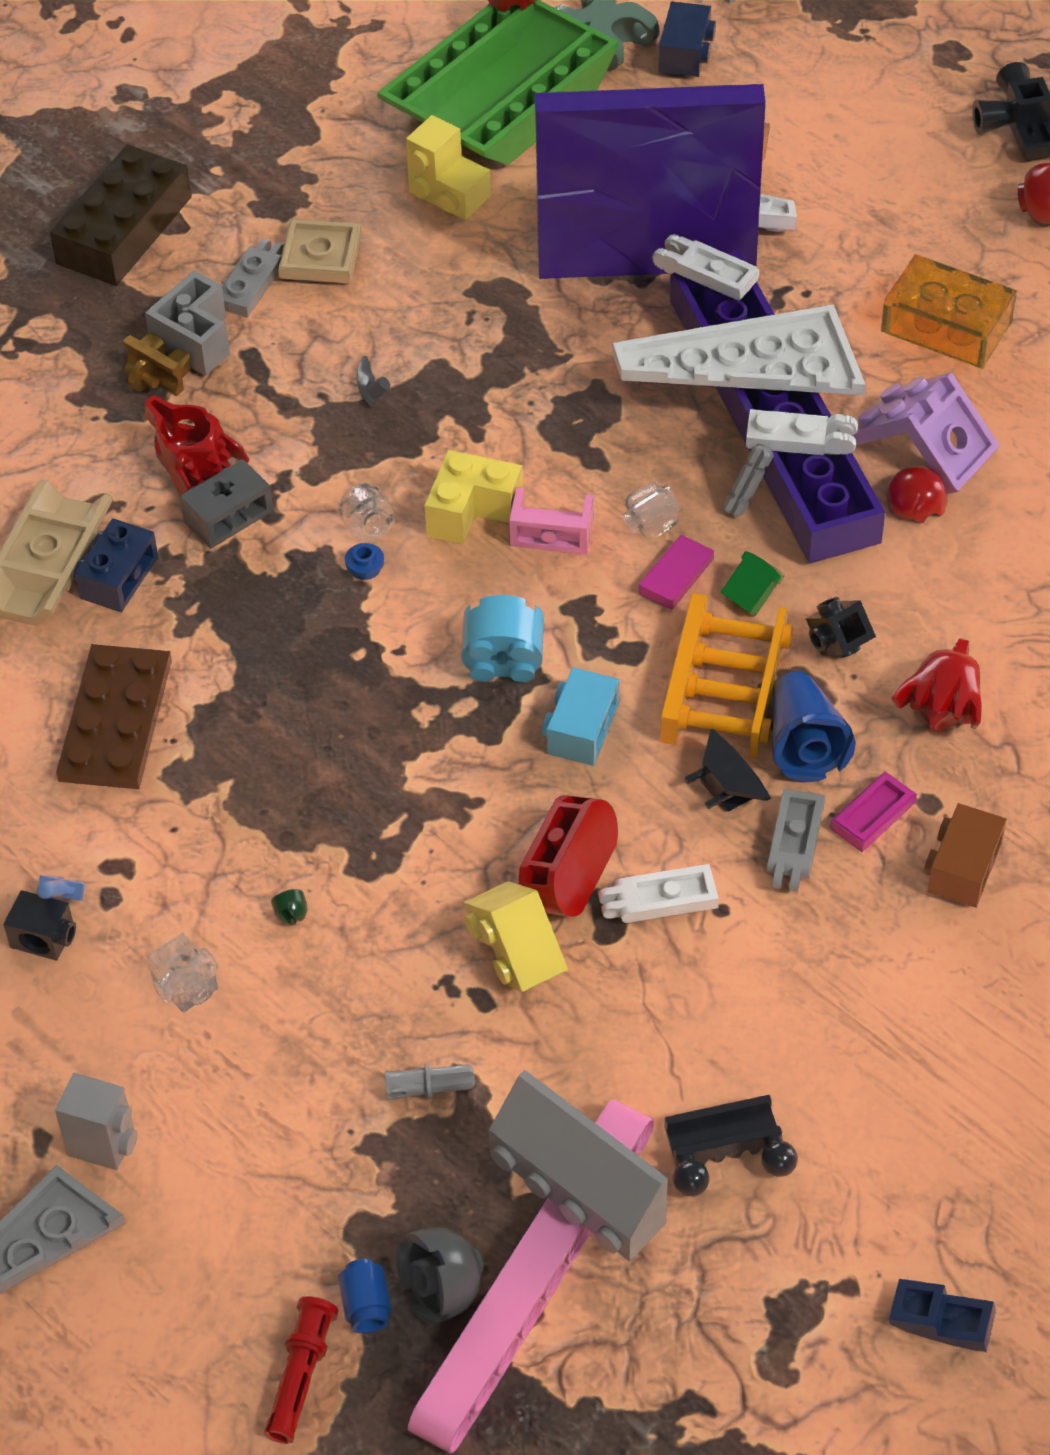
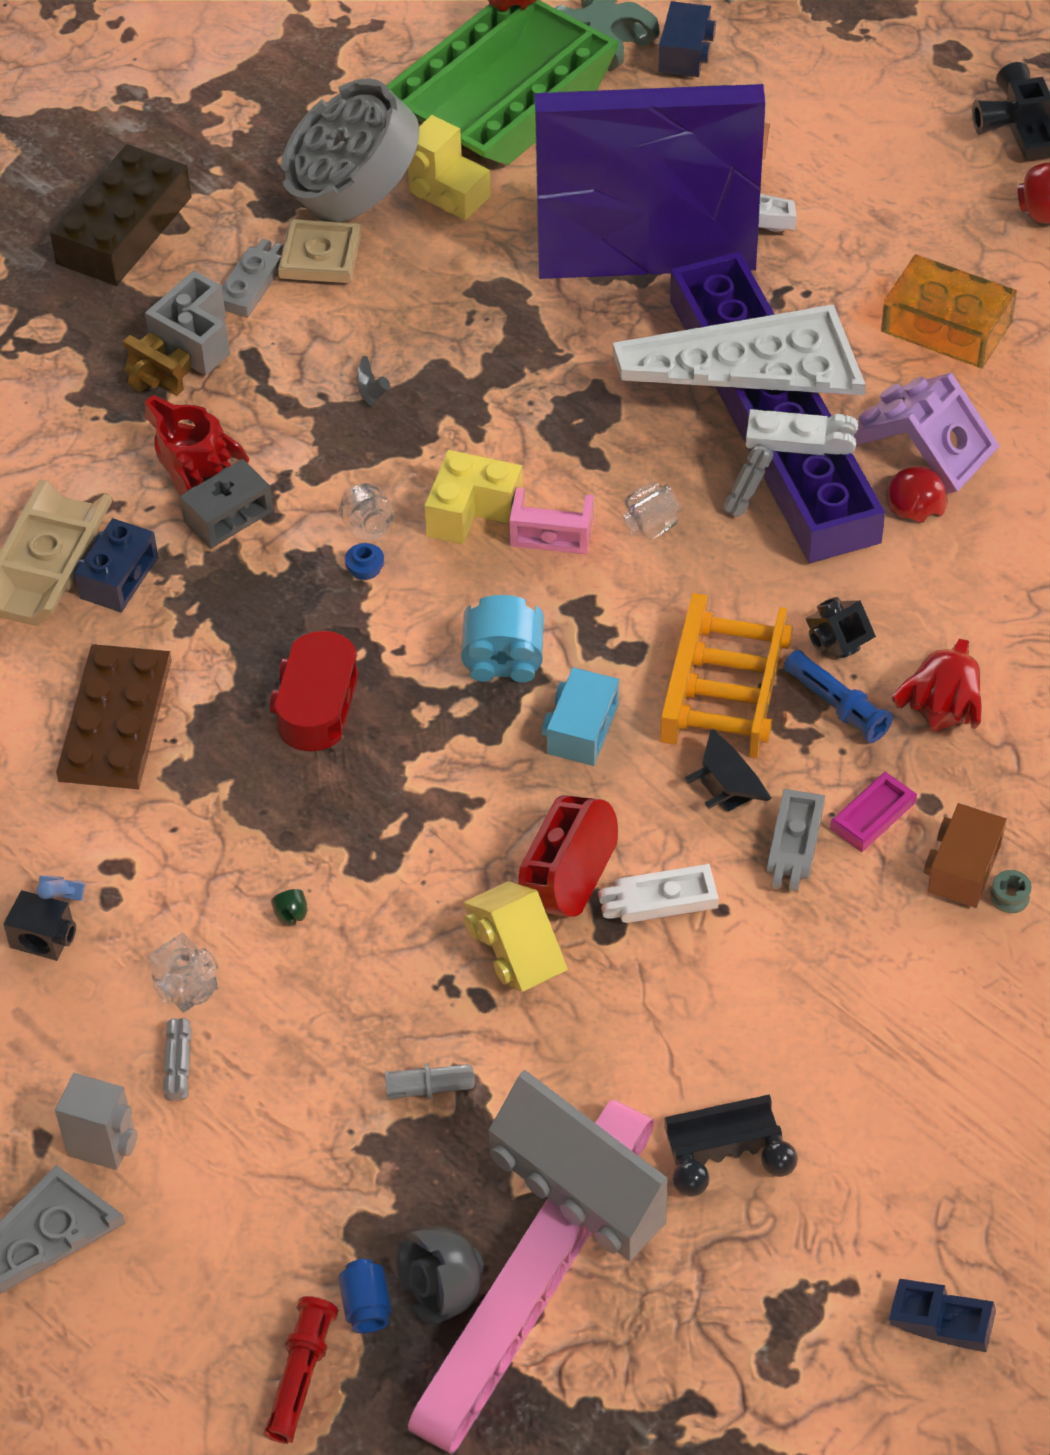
dark pink tile [639,535,714,610] -> none
white hinge [652,234,759,301] -> none
green tile [720,551,785,616] -> none
blue cone [772,672,856,782] -> none
none -> light grey axle [163,1018,191,1101]
none -> red brick [270,631,359,752]
none -> light grey brick [281,78,419,222]
none -> blue pin [783,650,893,743]
none -> sand green bush [991,870,1032,913]

